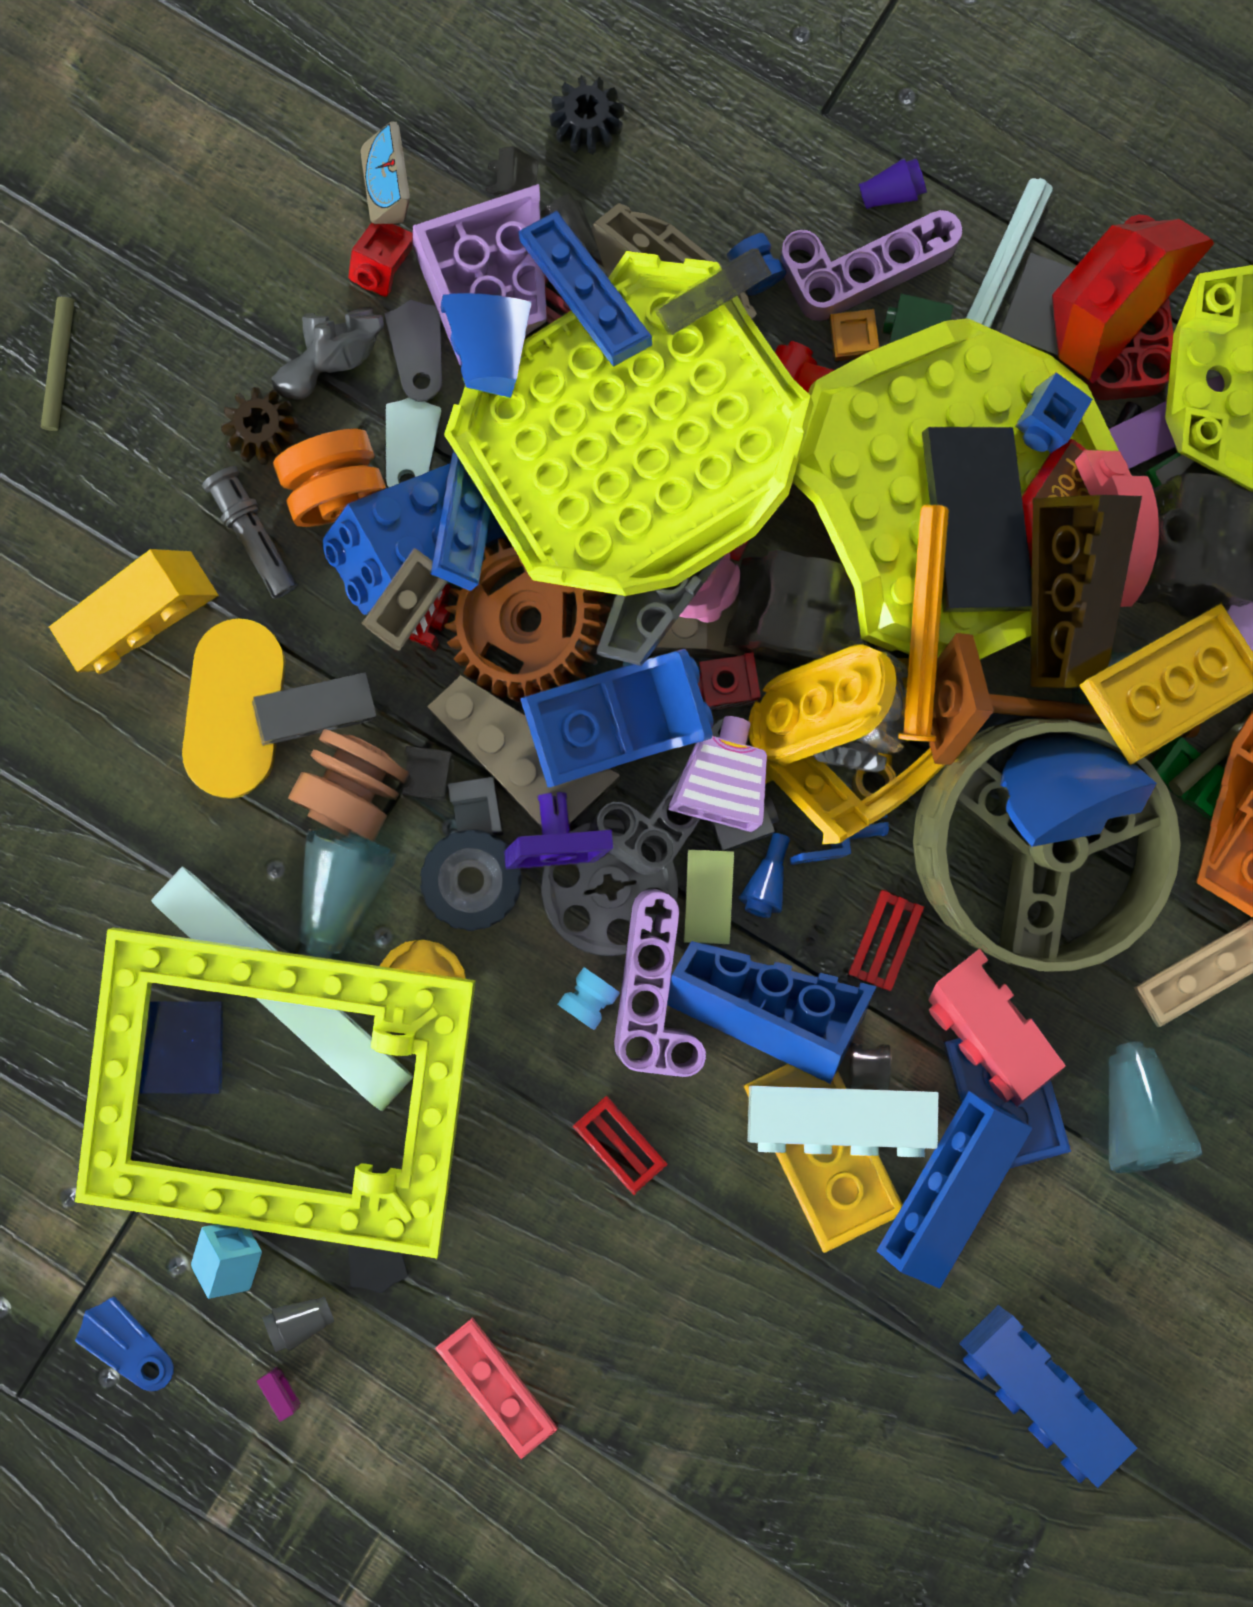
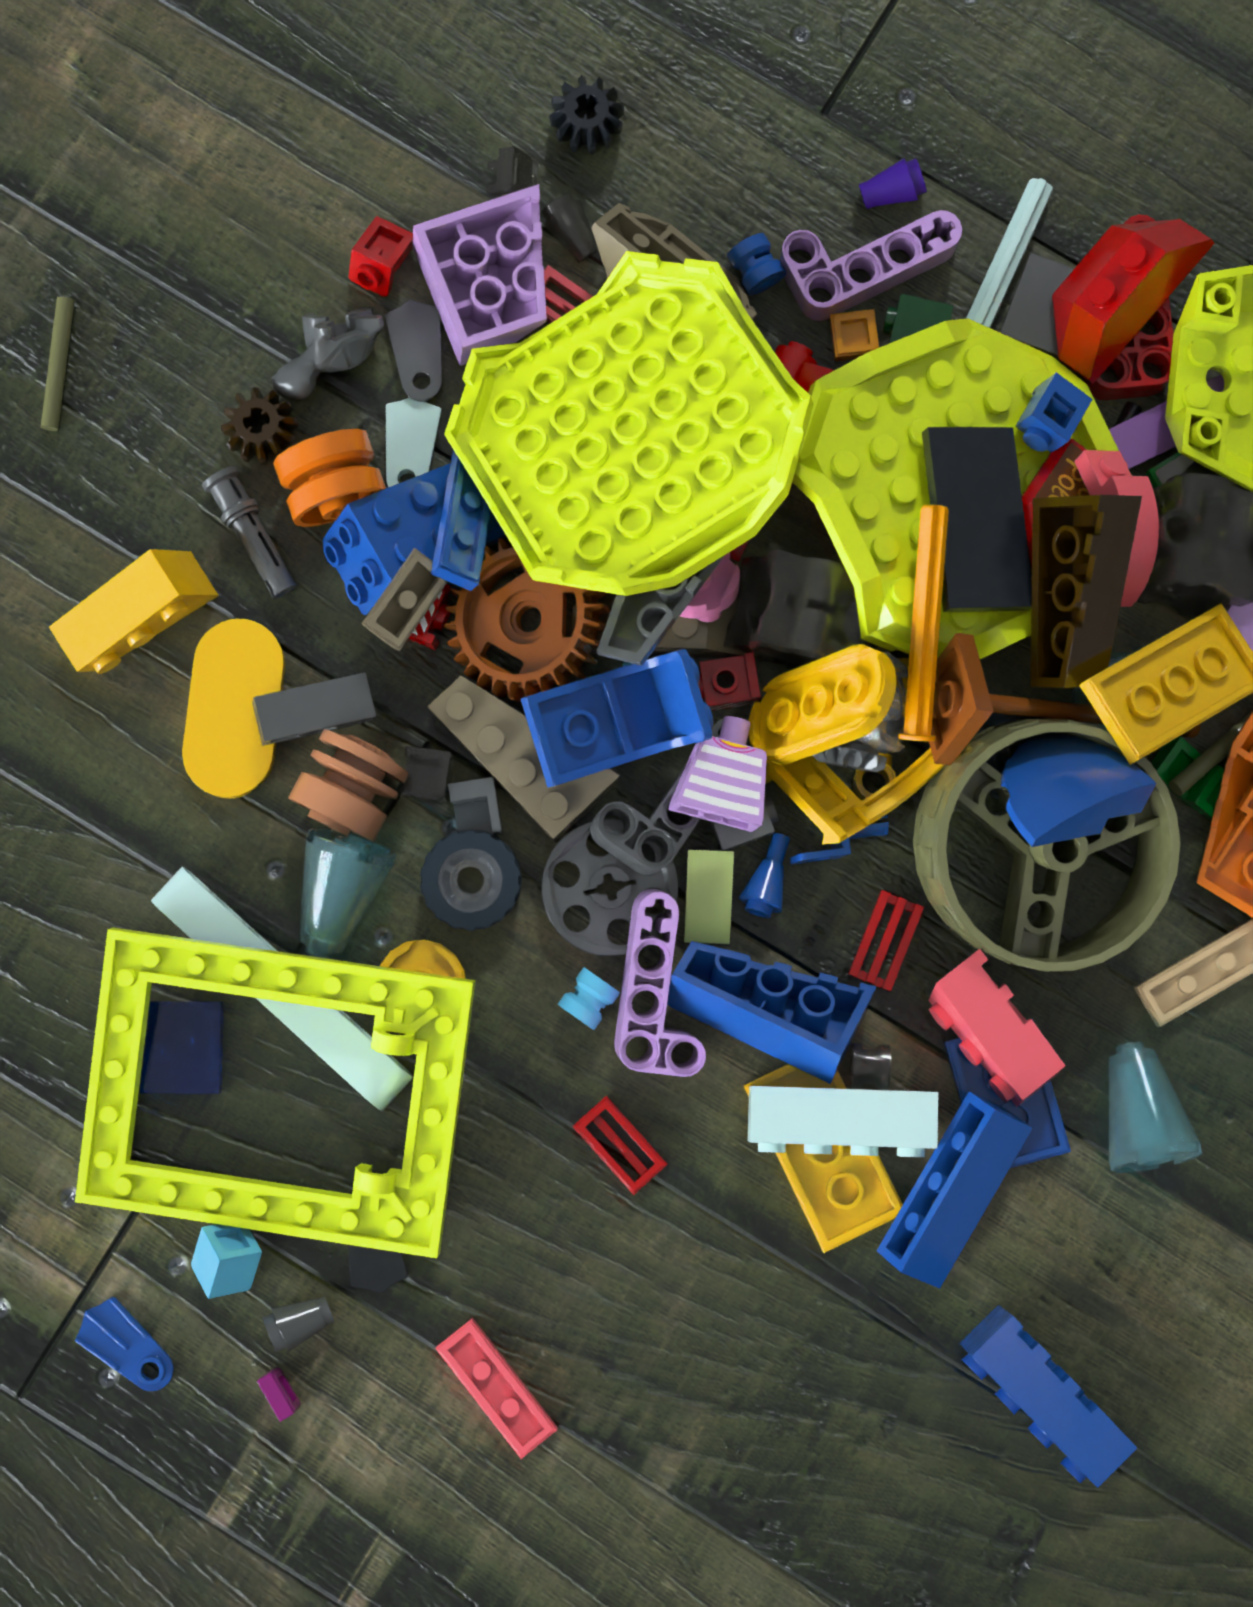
slope [360,122,410,224] -> none
blue slope [440,293,532,398] -> none
dark purple tile [504,792,613,869] -> none
blue tile [518,211,652,366] -> none
clear smoke piece [654,248,772,335] -> none

